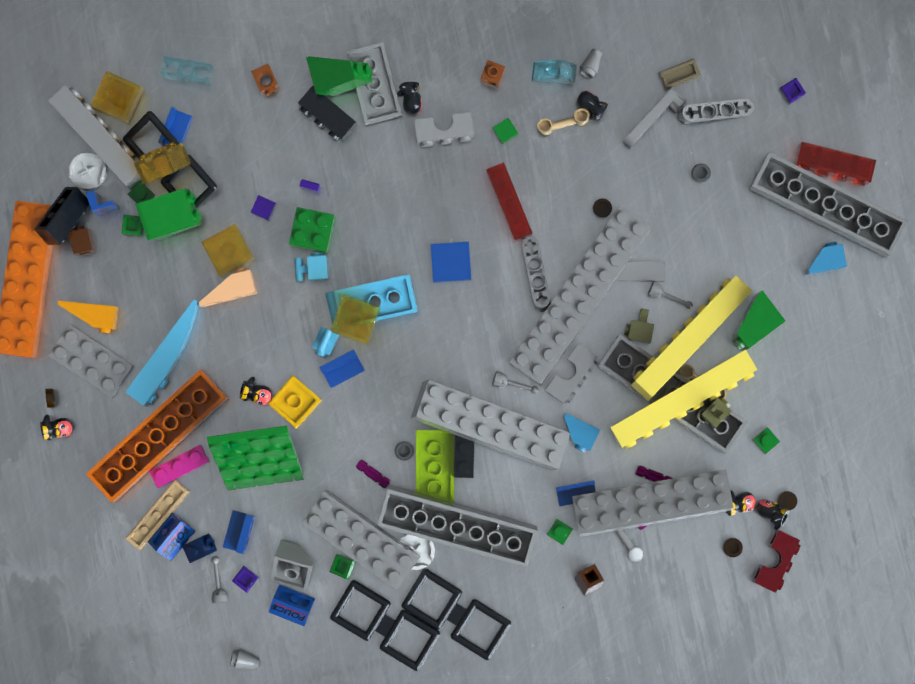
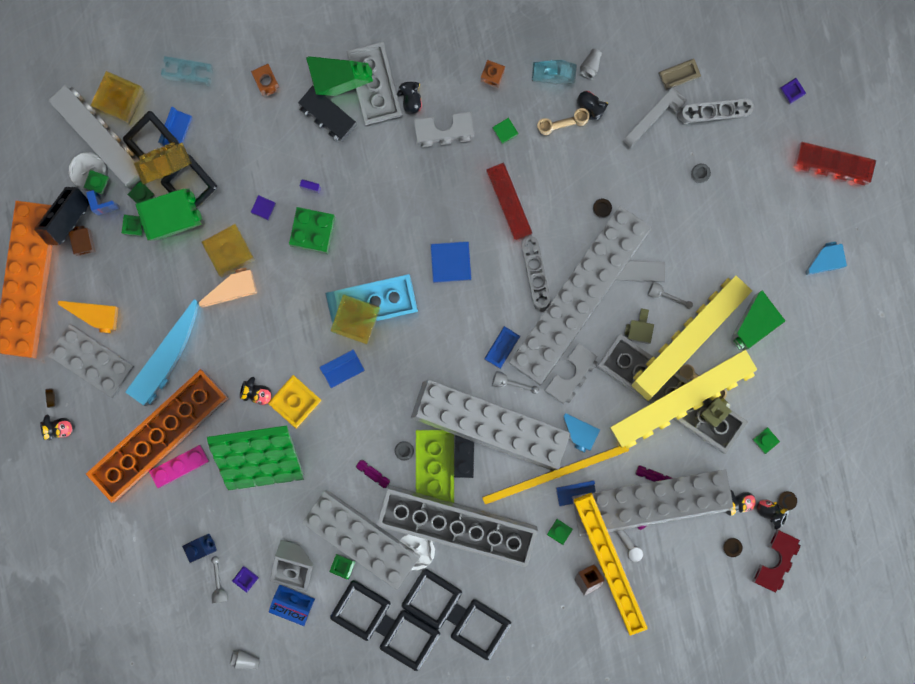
tan tile [125,479,190,551] -> none
blue panel [148,512,195,561] -> none
blue panel [223,510,255,554] -> none
medium azure brick [294,252,329,282] -> none
medium azure brick [312,327,340,358] -> none
light grey brick [749,152,907,257] -> none
none -> green plate [83,170,109,195]
none -> yellow tile [482,446,629,504]
none -> blue plate [484,326,520,369]
none -> yellow tile [573,492,648,636]

